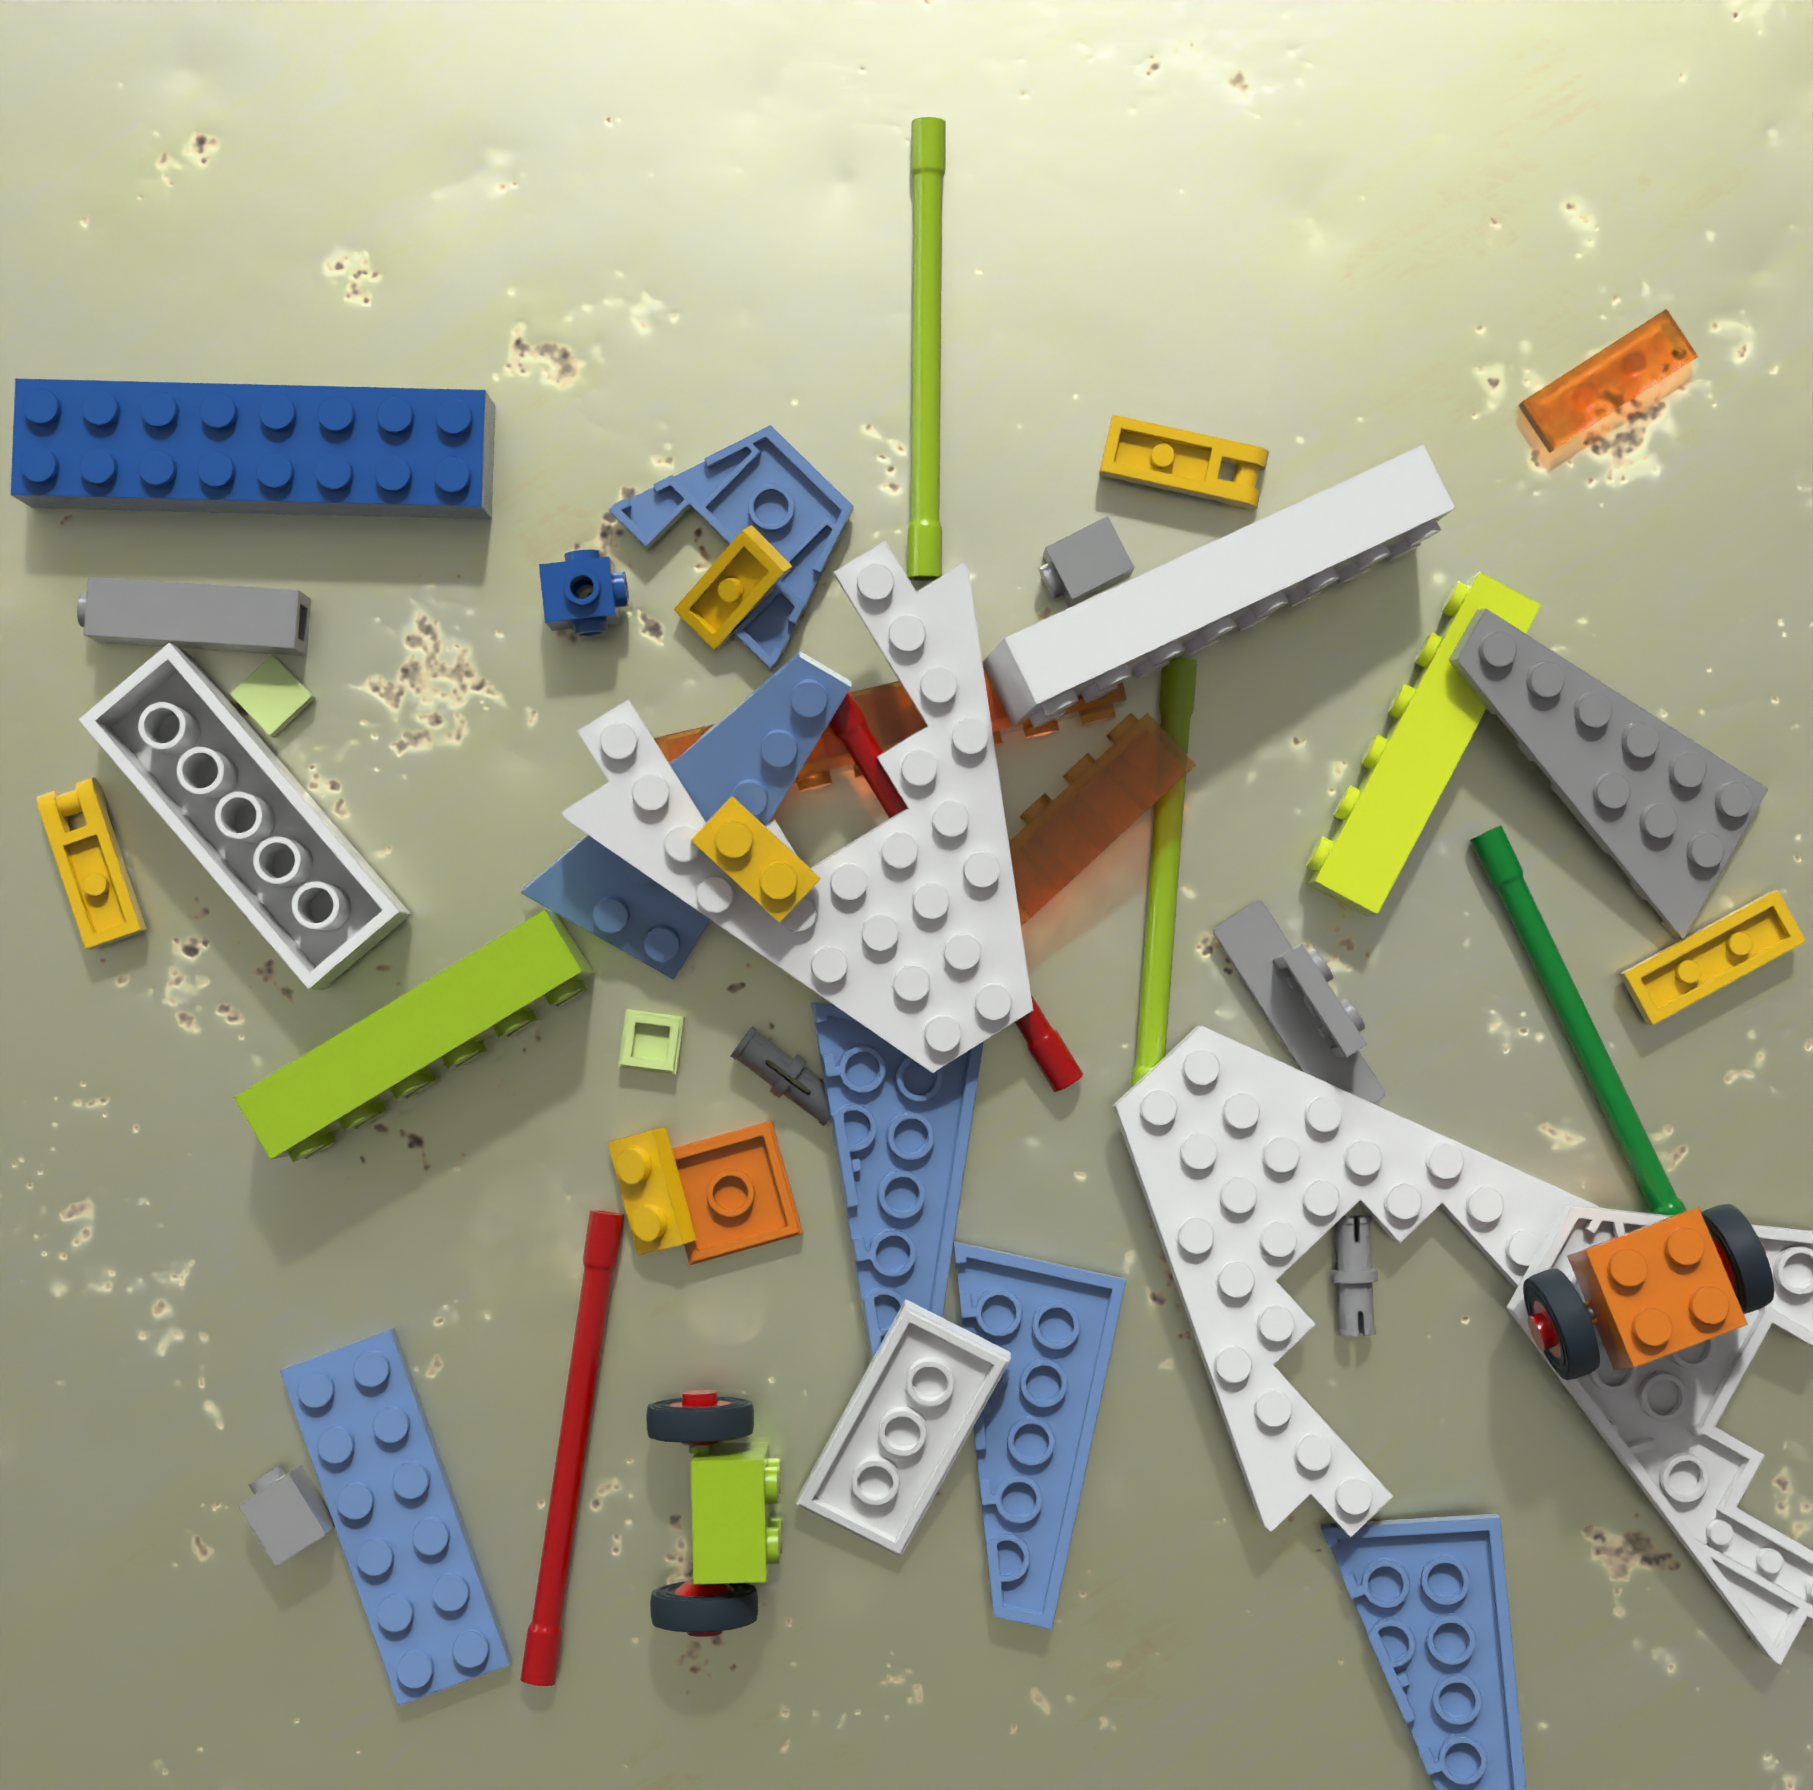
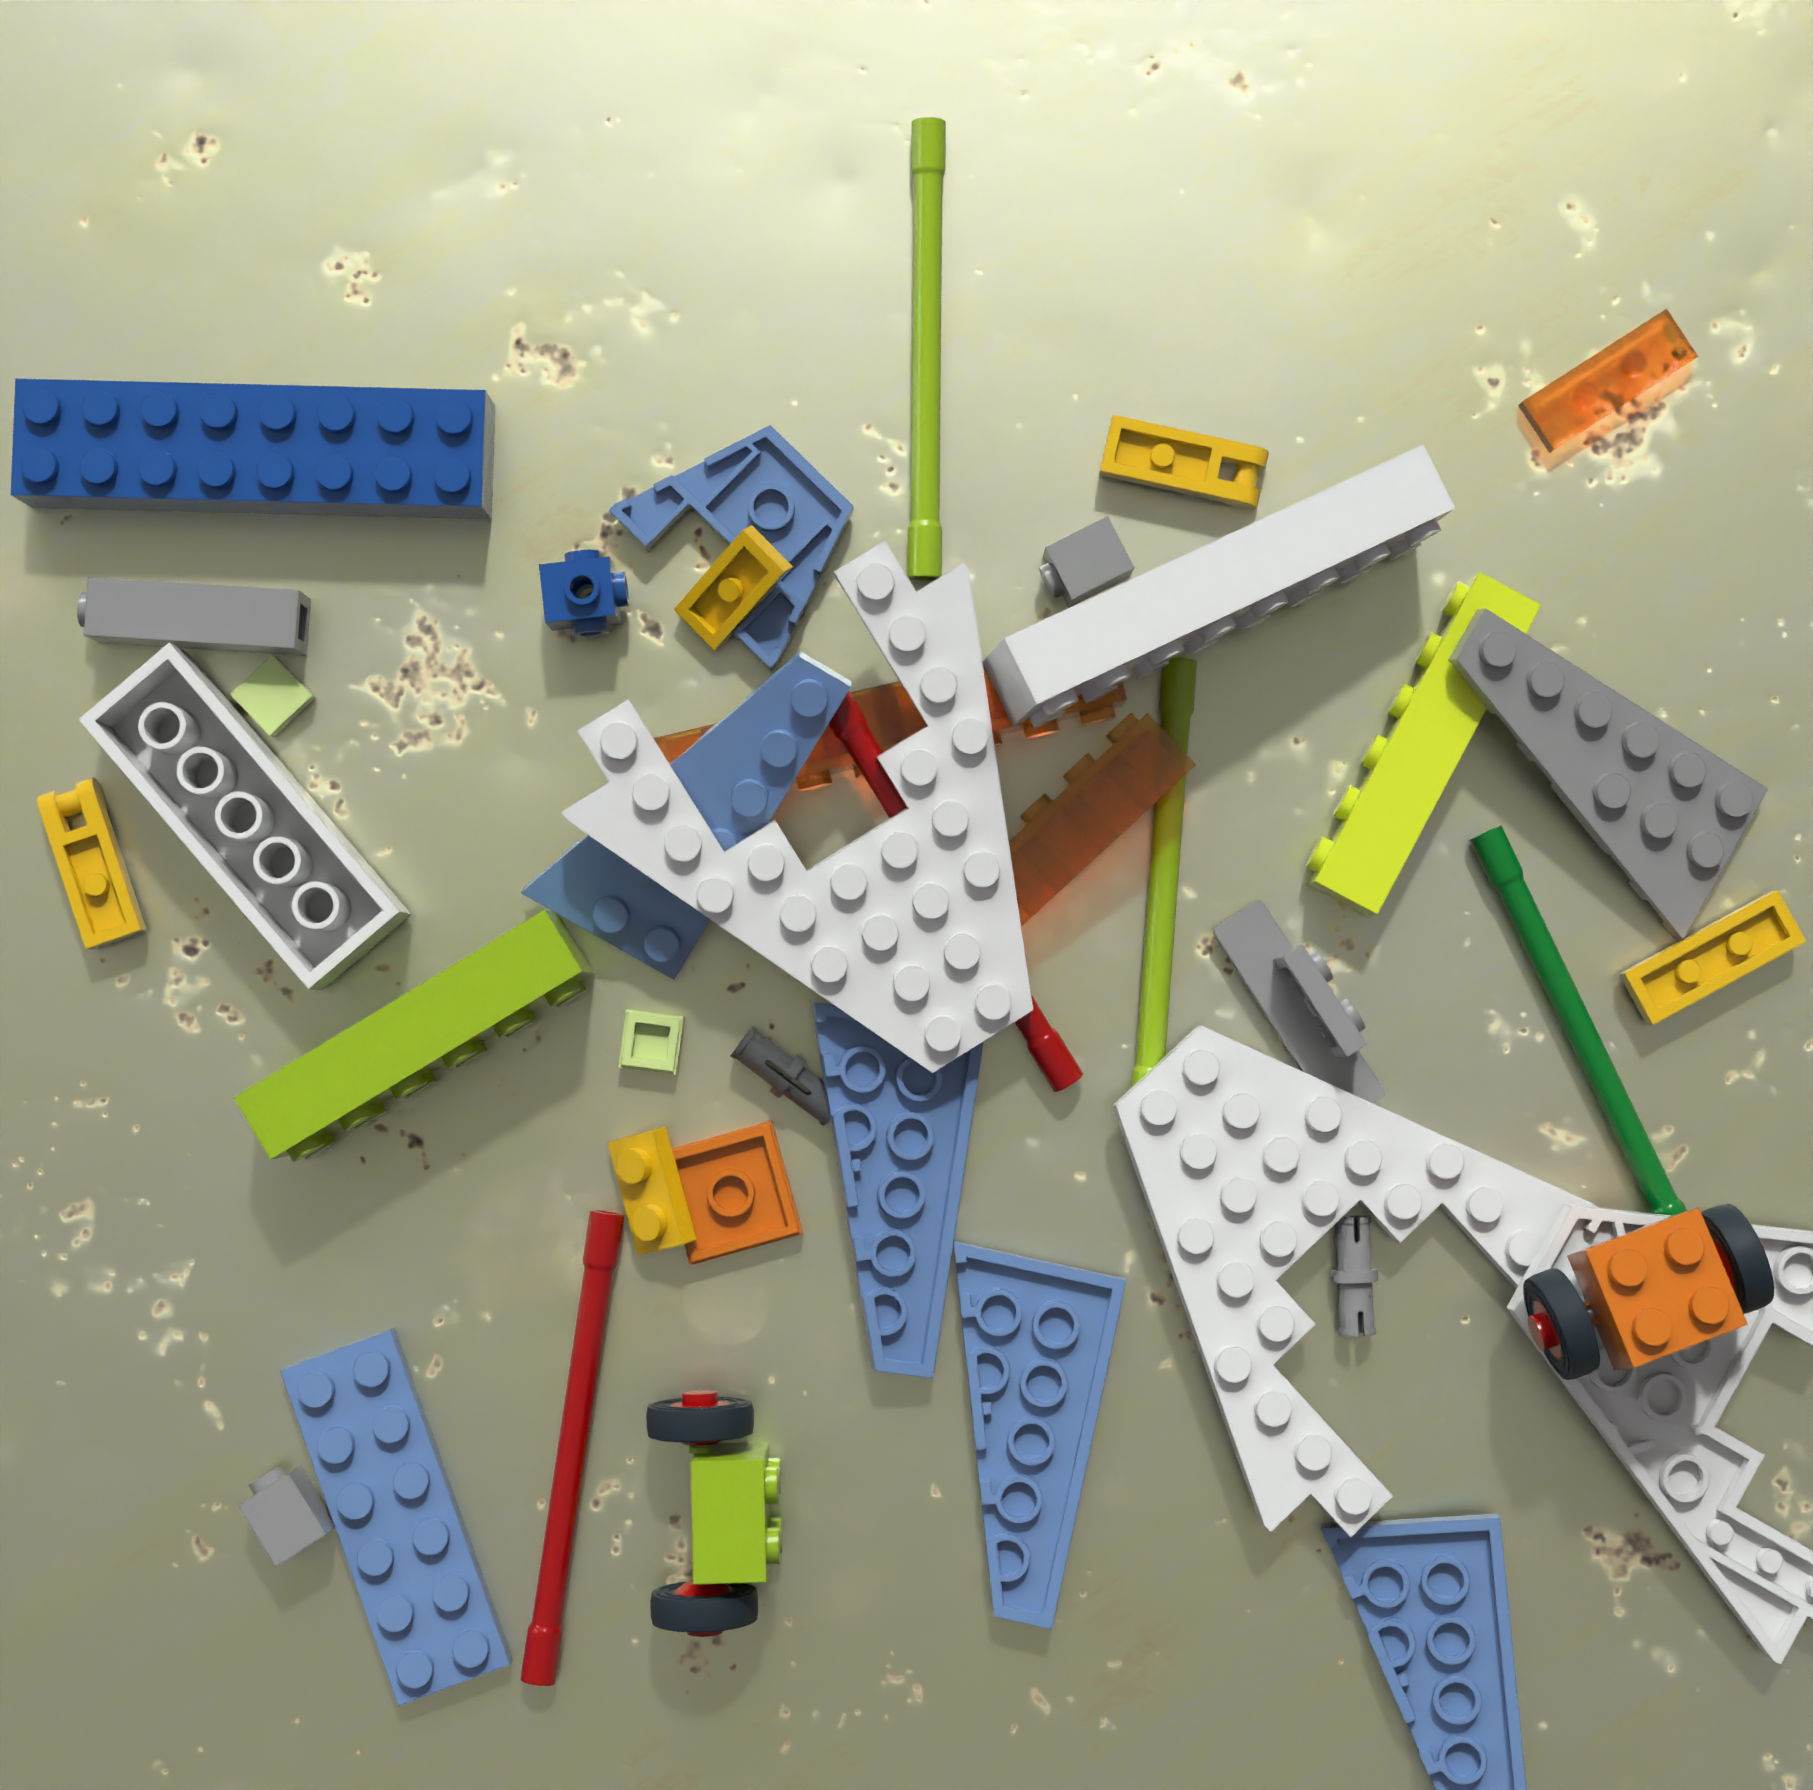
yellow plate [691,796,821,923] -> none
white tile [796,1299,1011,1557] -> none

